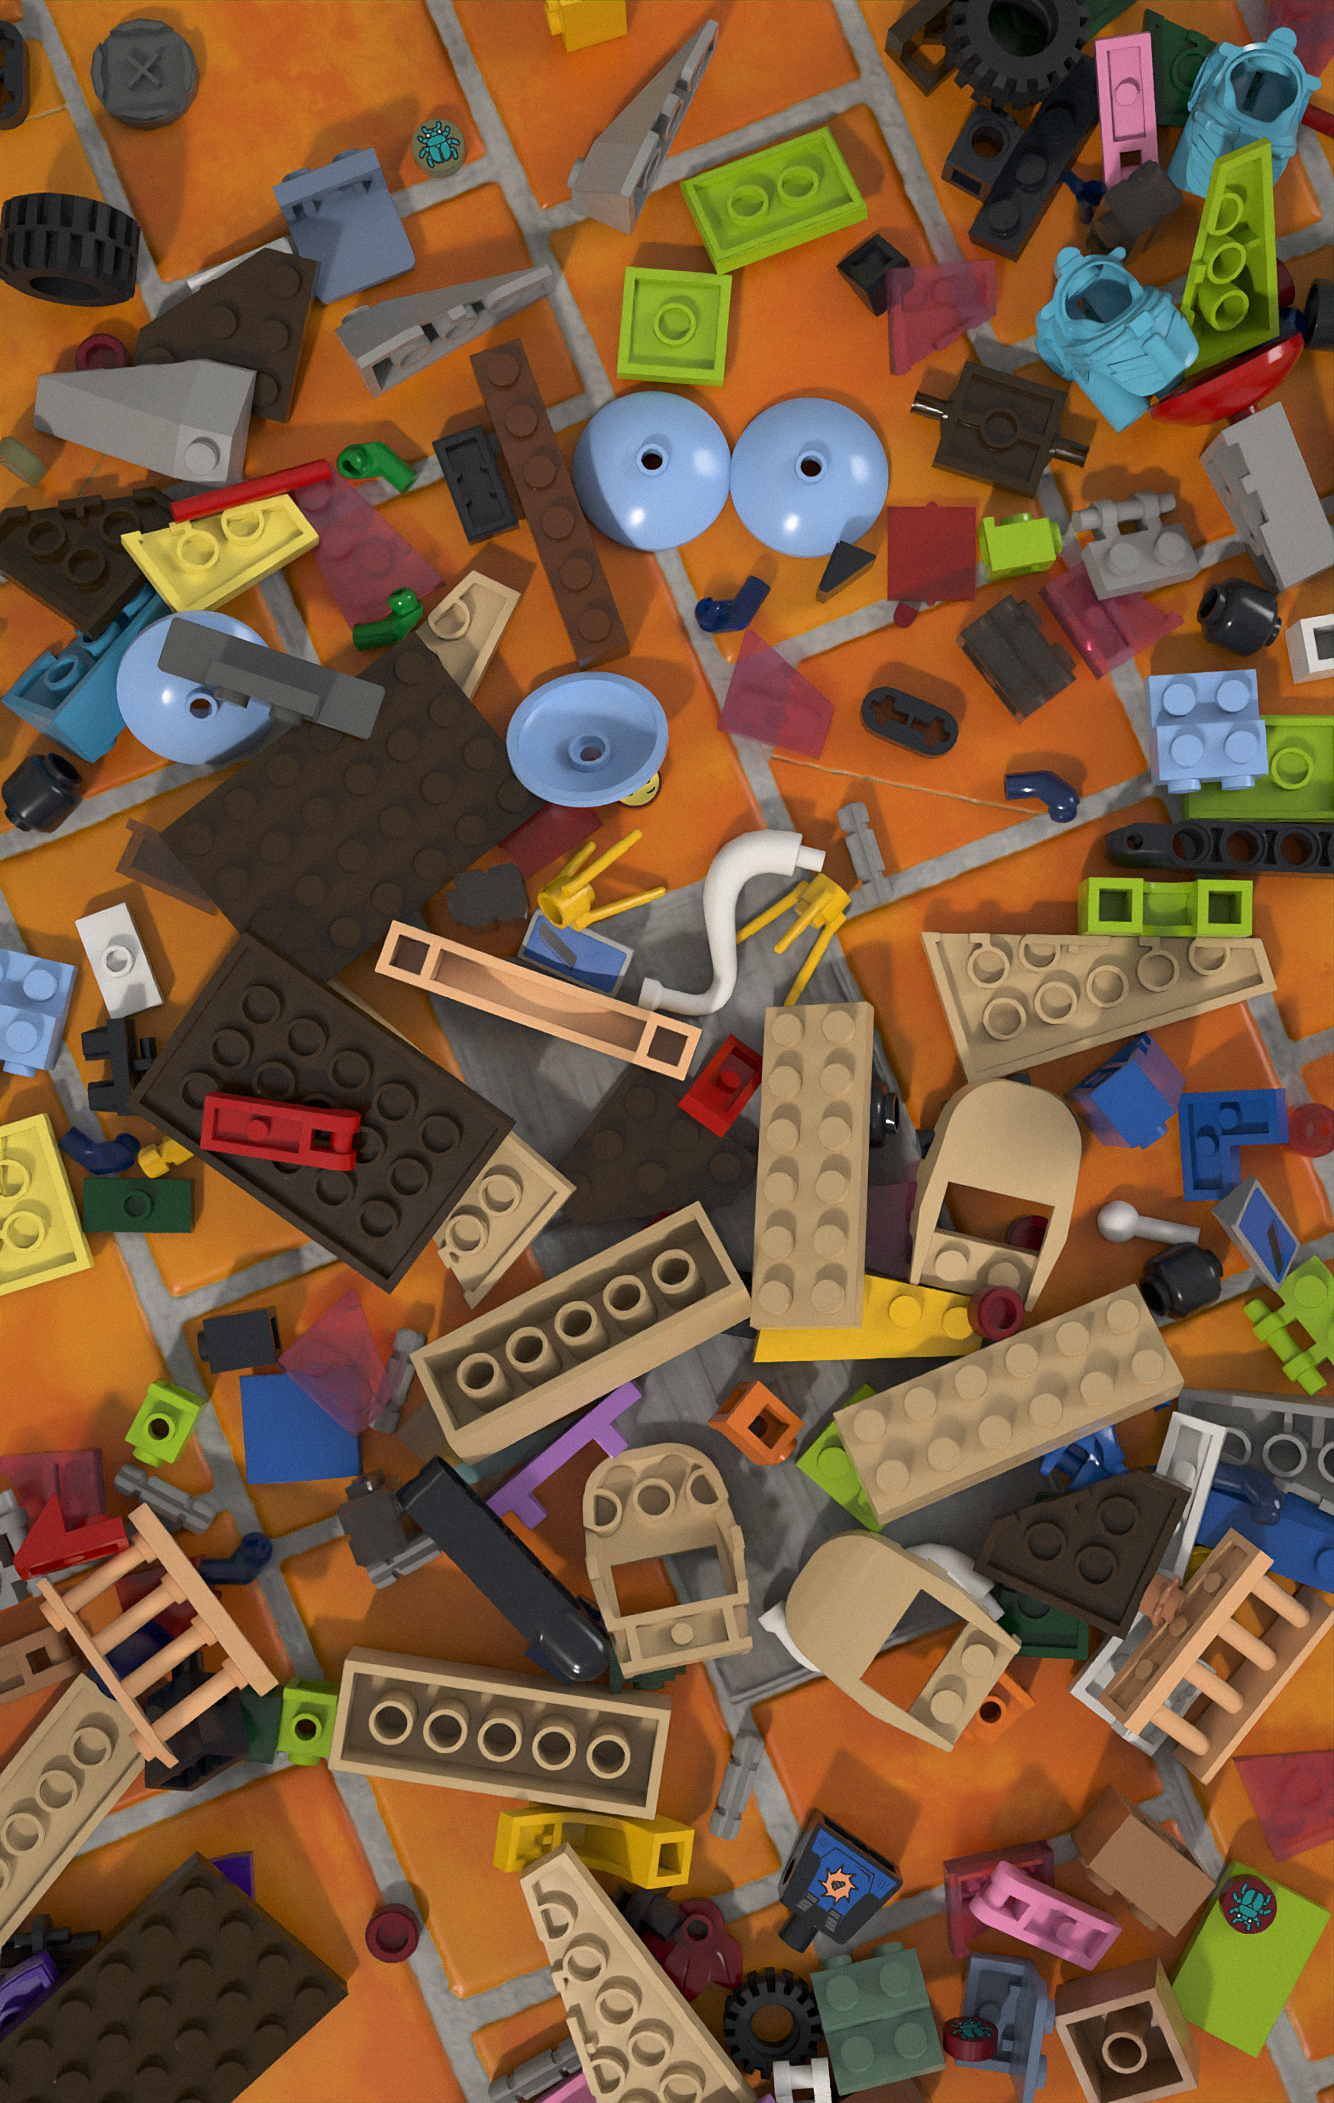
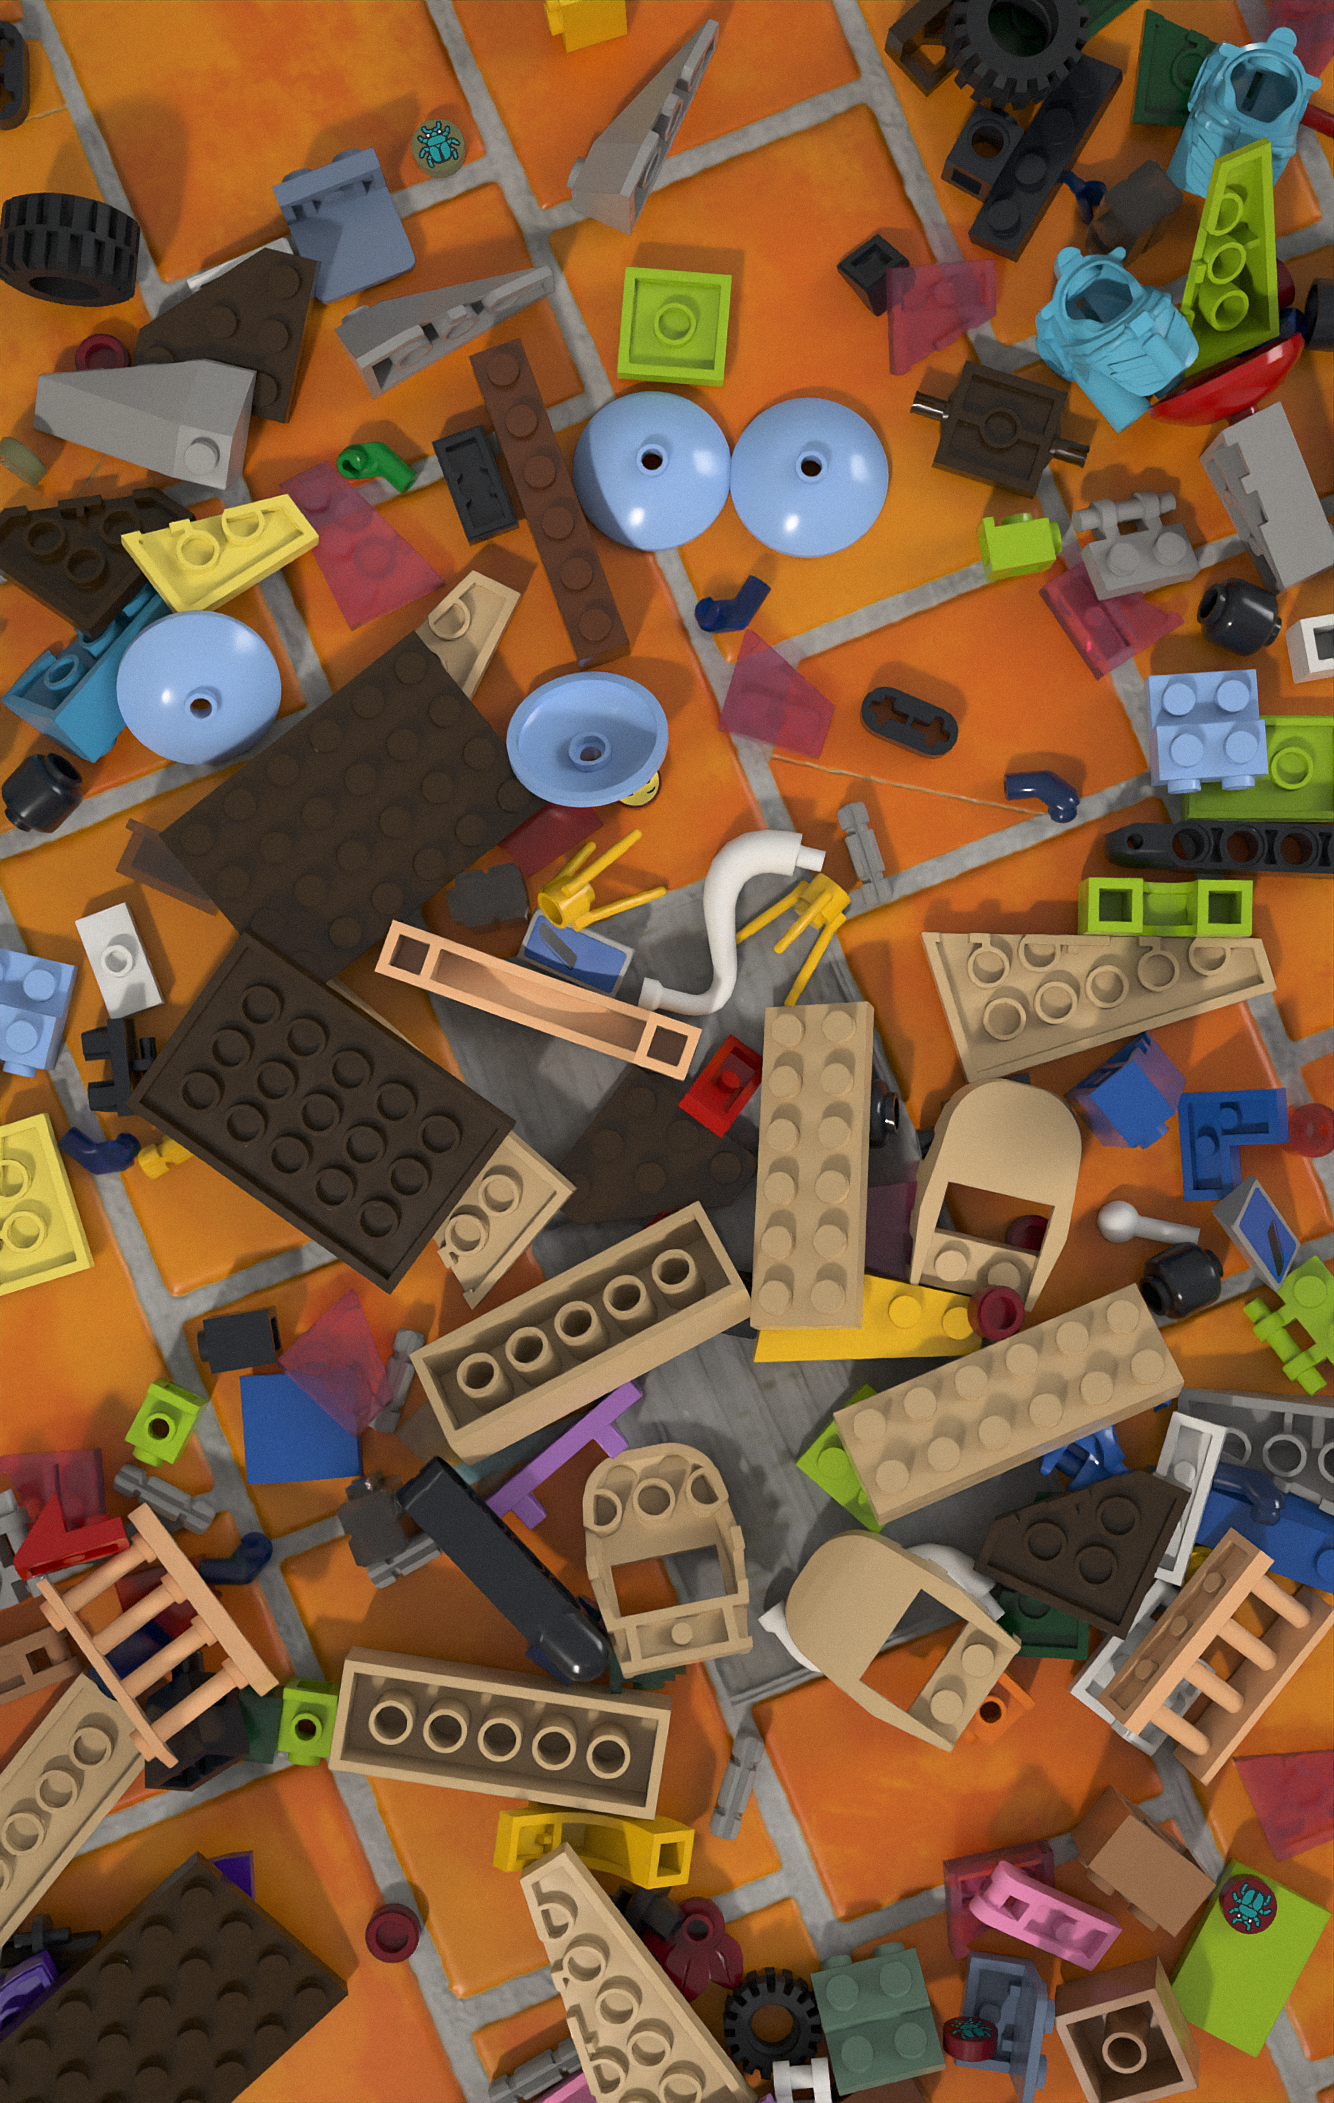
dark green plate [83,1178,194,1233] -> none
dark grey tile [90,18,200,130] -> none
dark grey bracket [158,617,385,740] -> none
red bar [169,458,331,524] -> none
red plate [200,1091,361,1171] -> none
green arm [352,587,423,651] -> none
lime tile [679,126,868,276] -> none
orange brick [707,1380,805,1465] -> none
torso [777,1808,904,1953] -> none
black slope [815,541,877,603] -> none
clear red piece [887,501,976,607] -> none
dark red piece [893,602,919,629] -> none
clear smoke brick [955,594,1076,725] -> none
bright pink plate [1093,31,1160,197] -> none
nougat plate [1139,1573,1187,1626] -> none

